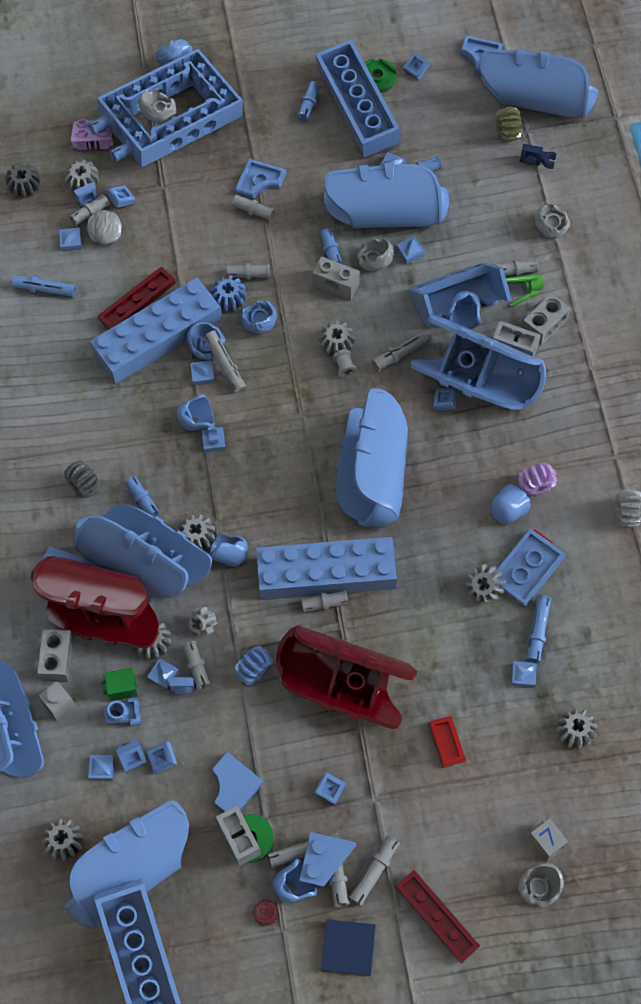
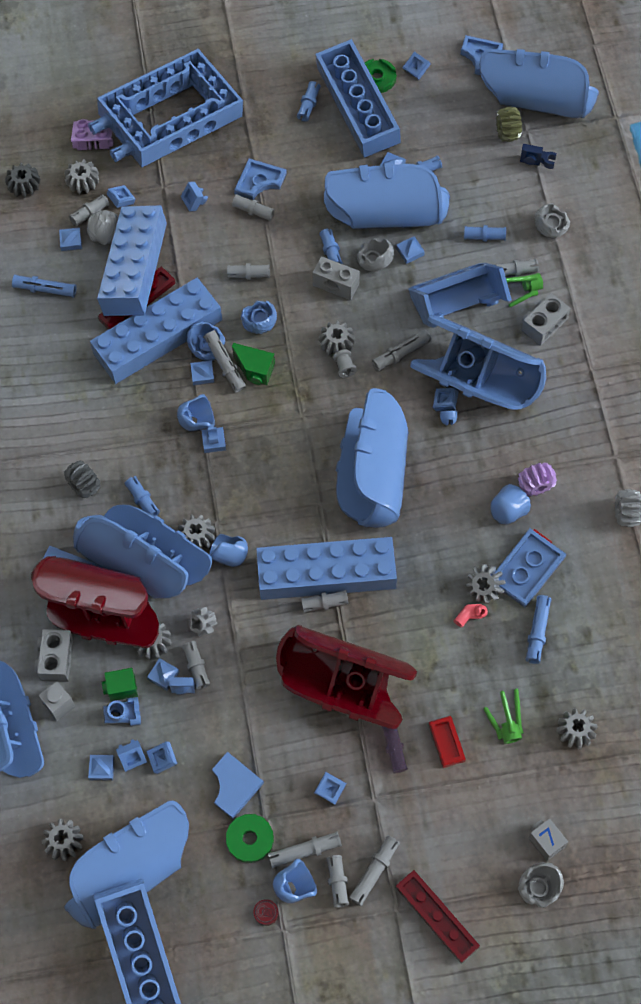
medium blue tile [74,182,98,207] -> none
light grey hair [138,89,176,122] -> none
medium blue hair [155,39,193,66] -> none
medium blue gear [211,275,246,312] -> none
light grey brick [216,805,261,866] -> none
medium blue gear [234,646,273,685] -> none
medium blue wing [299,832,357,887] -> none
dark blue tile [321,919,376,976] -> none
medium blue hair [446,291,481,329] -> none
light grey brick [492,321,541,357] -> none
medium blue tile [512,661,537,687] -> none
none -> medium blue brick [97,205,167,316]
none -> medium blue tile [181,182,208,211]
none -> green slope [232,343,275,385]
none -> clear purple pin [382,726,408,773]
none -> medium blue hinge [440,410,458,426]
none -> coral arm [454,604,488,627]
none -> medium blue pin [464,225,506,242]
none -> bright green plant [484,688,524,744]

